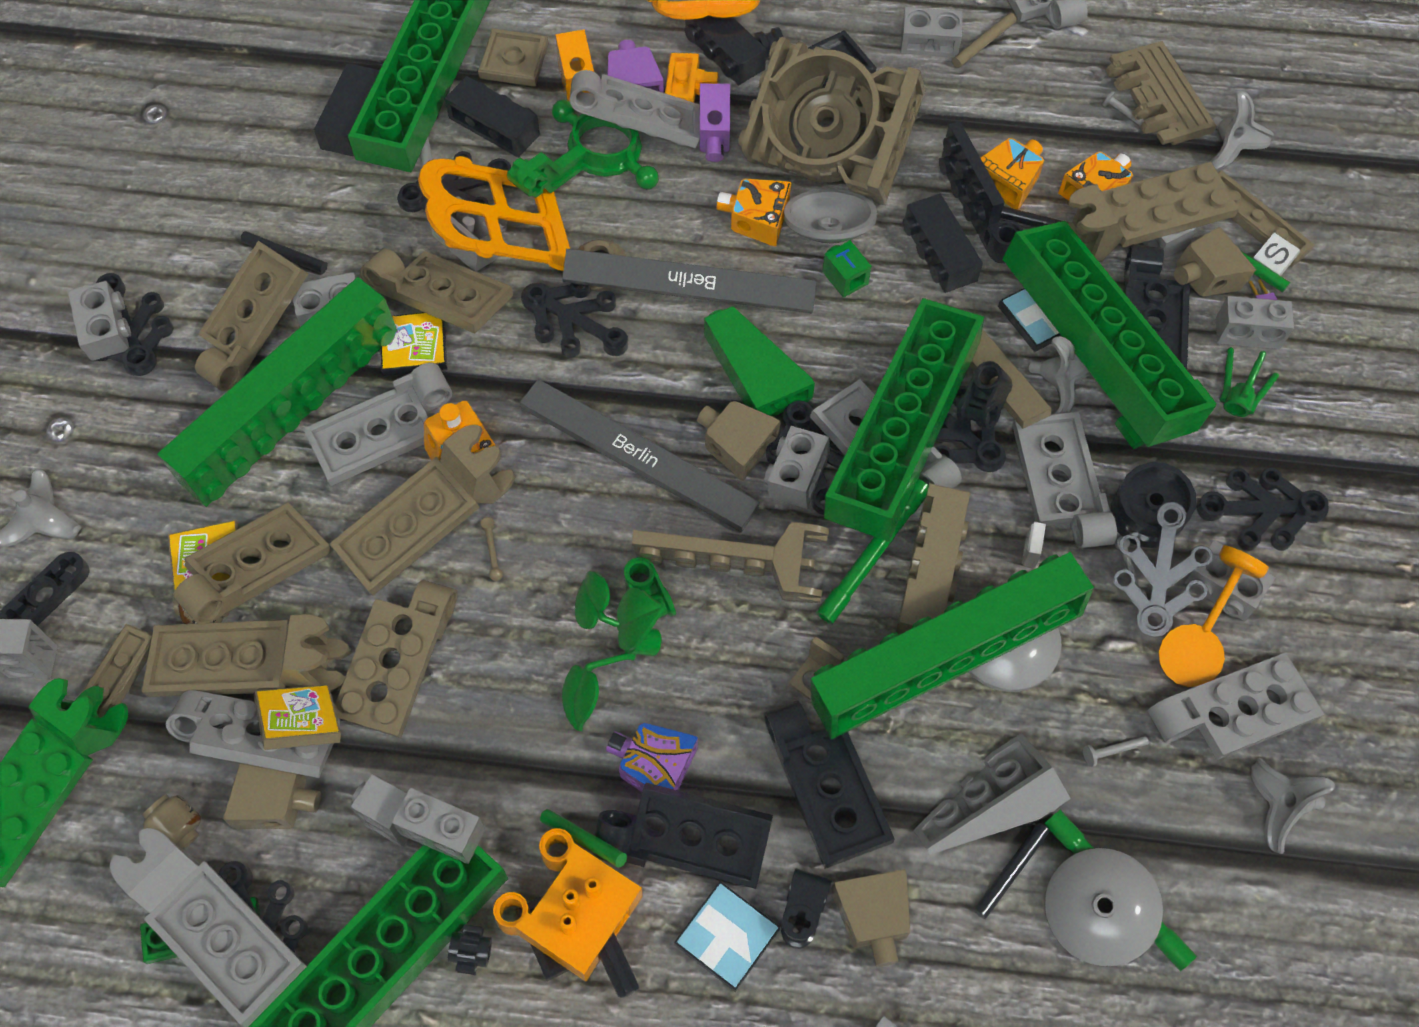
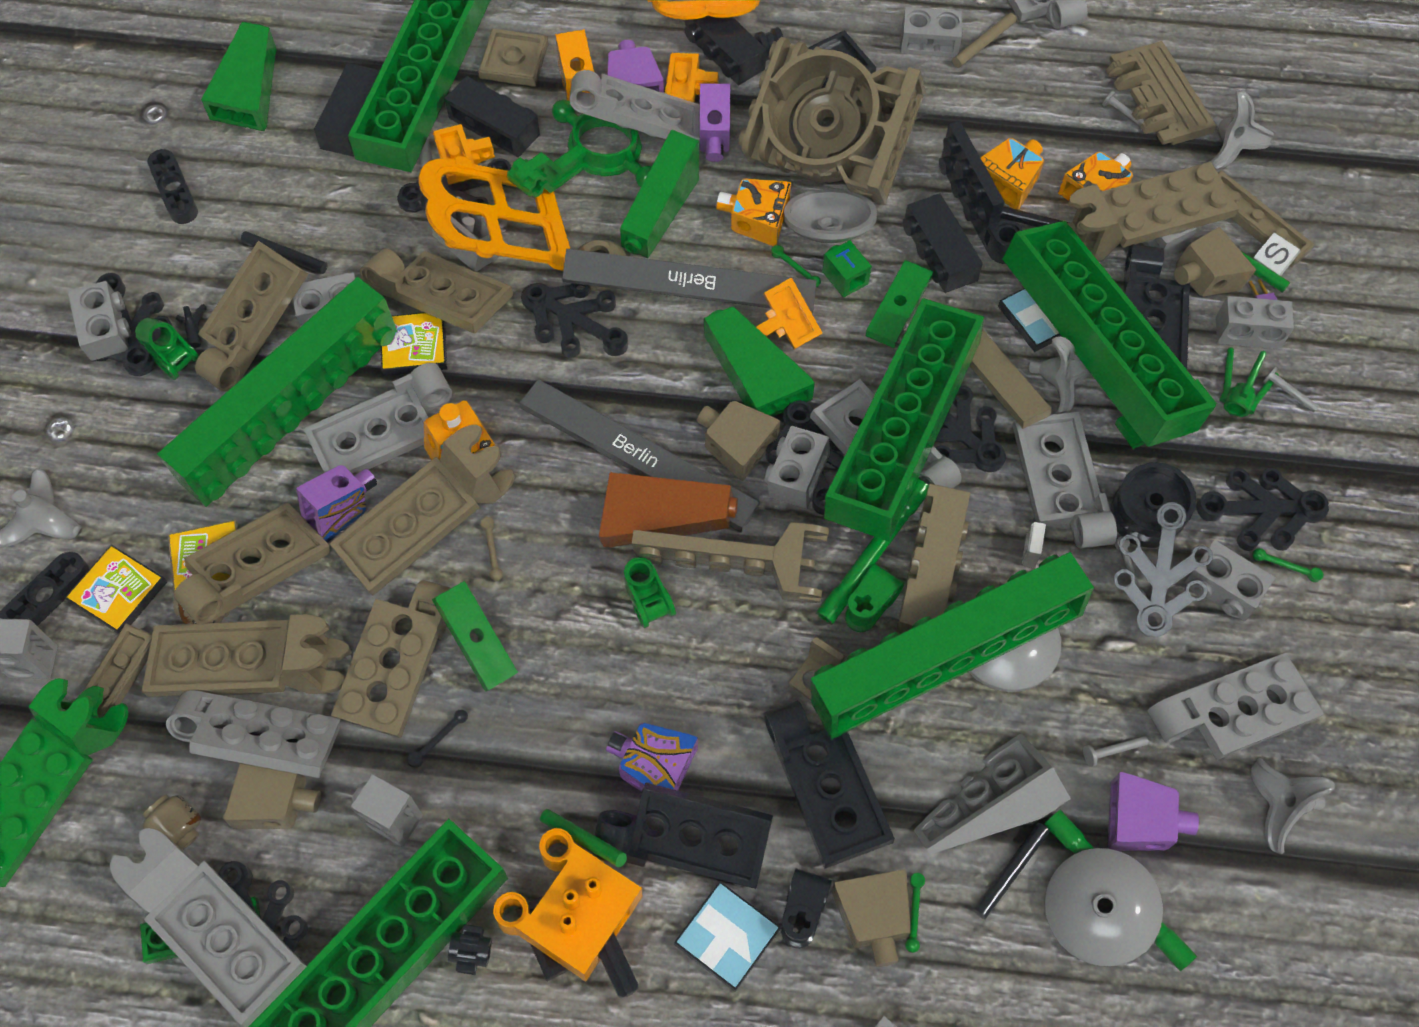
tile [254,685,341,750] -> none
light grey brick [392,788,485,864] -> none
green plant [562,571,666,732] -> none
black piece [957,361,1013,430] -> none
light orange piece [1158,545,1269,687] -> none
none -> tile [65,544,167,634]
none -> green piece [135,318,199,380]
none -> black beam [147,149,198,224]
none -> black bar [175,304,207,349]
none -> green slope [201,22,276,132]
none -> medium lavender torso [296,465,377,542]
none -> black hinge [408,710,468,768]
none -> green tile [432,581,518,692]
none -> light orange hinge [433,124,495,185]
none -> dark orange slope [599,472,738,548]
none -> green slope [620,130,699,258]
none -> light orange hinge [756,278,822,349]
none -> green hinge [772,245,821,287]
none -> green piece [845,564,904,632]
none -> green tile [865,260,933,348]
none -> green hinge [905,873,925,953]
none -> medium lavender torso [1108,772,1199,851]
none -> green hinge [1252,548,1324,583]
none -> light grey pin [1262,366,1319,412]

